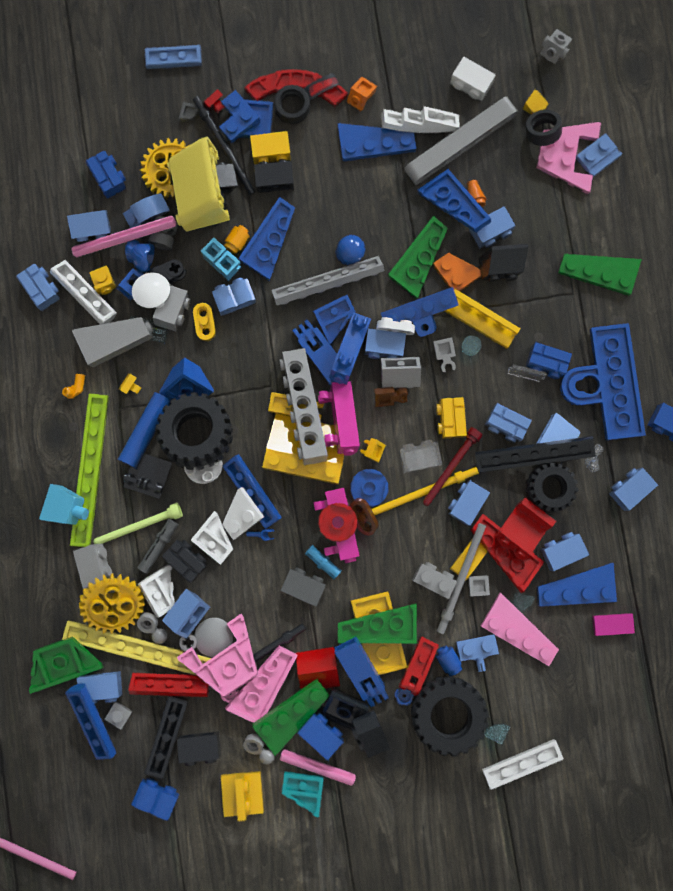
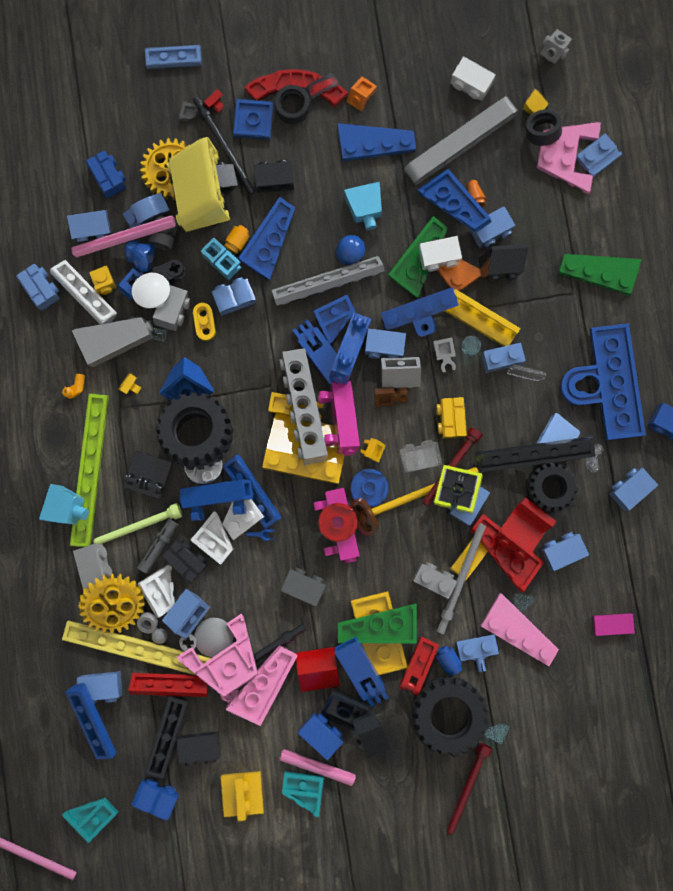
green wing [29,636,103,694] -> none
light grey plate [105,701,133,729] -> none
blue brick [117,392,171,469] -> none
blue plate [219,90,260,143] -> none
light grey plate [243,734,275,765] -> none
yellow brick [250,131,291,164] -> none
green wing [252,679,329,756] -> none
dark azure pin [305,545,342,580] -> none
white plate [376,317,415,335] -> none
white slope [382,106,460,133] -> none
blue plate [395,688,414,705] -> none
light grey plate [468,575,490,596] -> none
white plate [482,739,563,790] -> none
medium blue brick [485,403,532,443] -> none
blue brick [526,342,572,379] -> none
blue wing [537,563,617,606] -> none
none -> teal wing [62,798,118,843]
none -> blue brick [179,479,253,521]
none -> medium azure torso [344,182,382,230]
none -> white brick [418,236,462,272]
none -> piece [434,465,483,514]
none -> dark red piece [447,742,493,835]
none -> medium blue brick [480,343,526,374]

